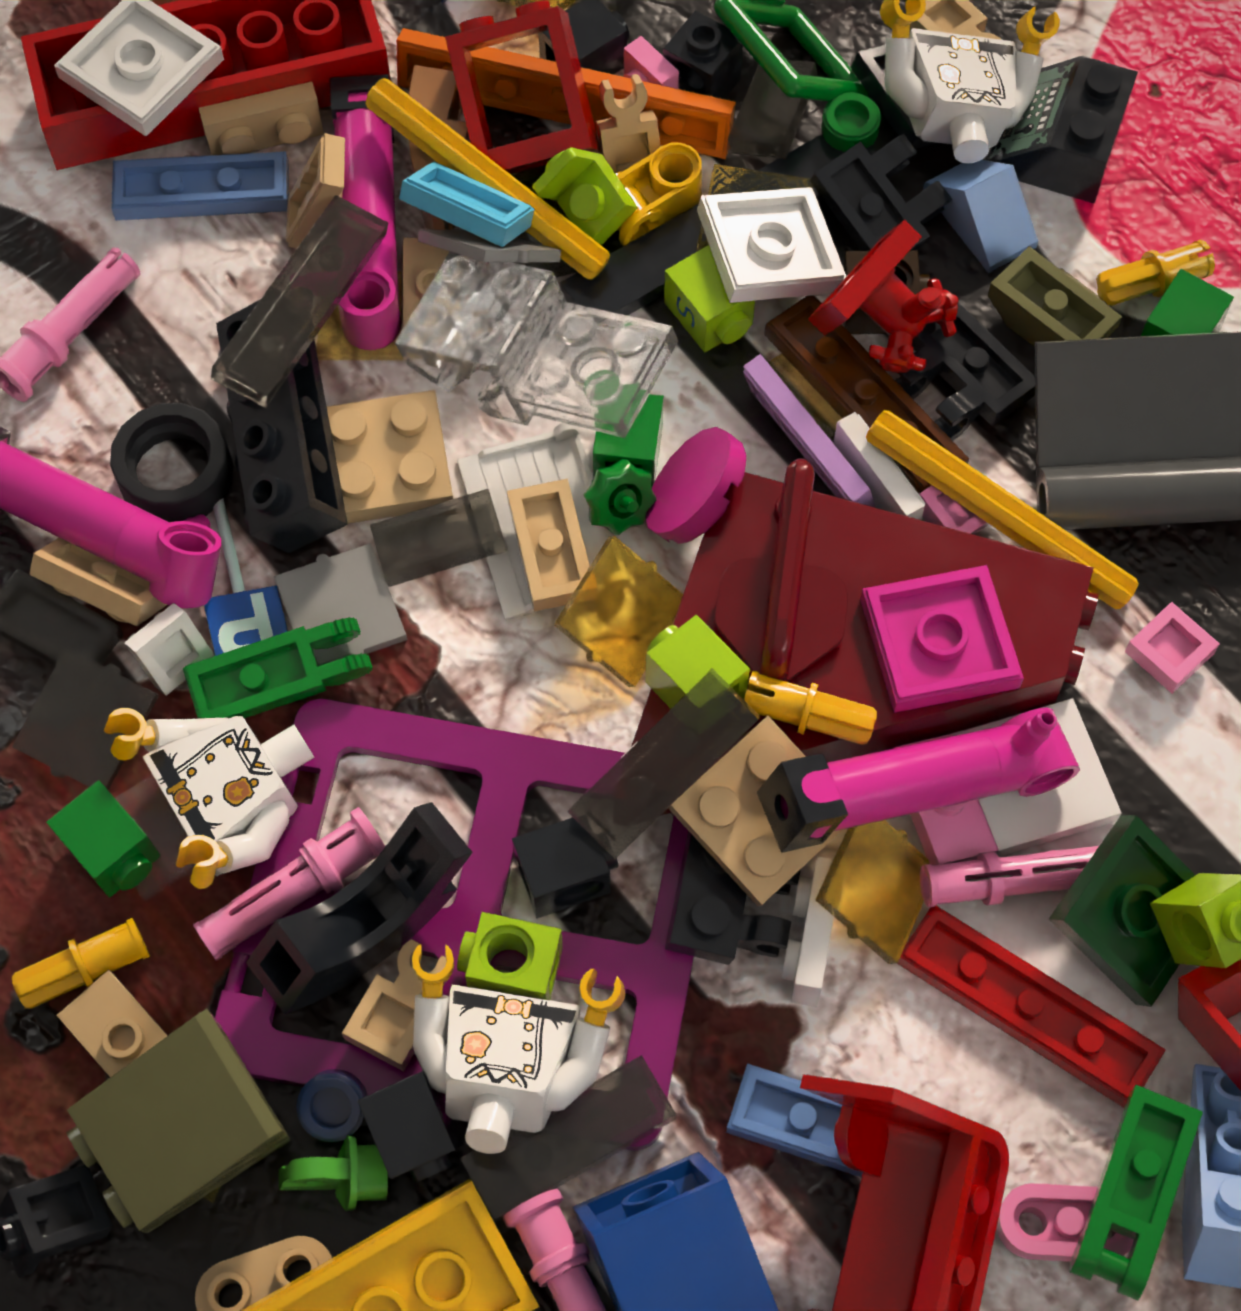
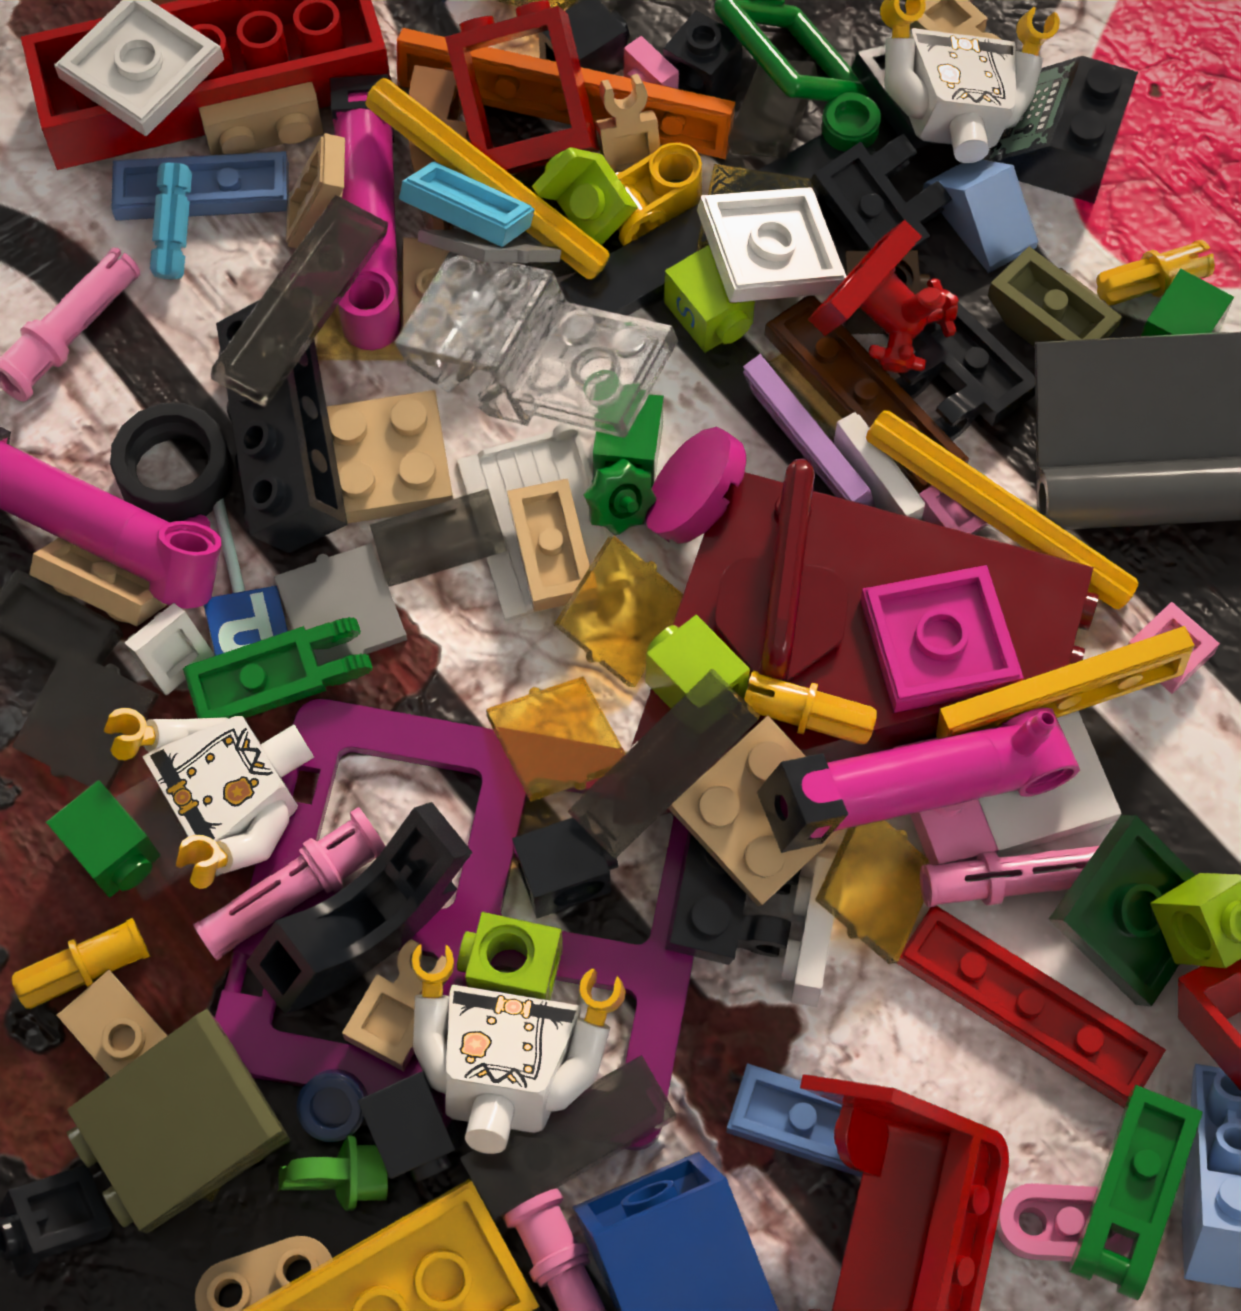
none -> medium azure axle [150,162,192,280]
none -> clear yellow piece [486,676,627,802]
none -> yellow tile [936,626,1195,739]

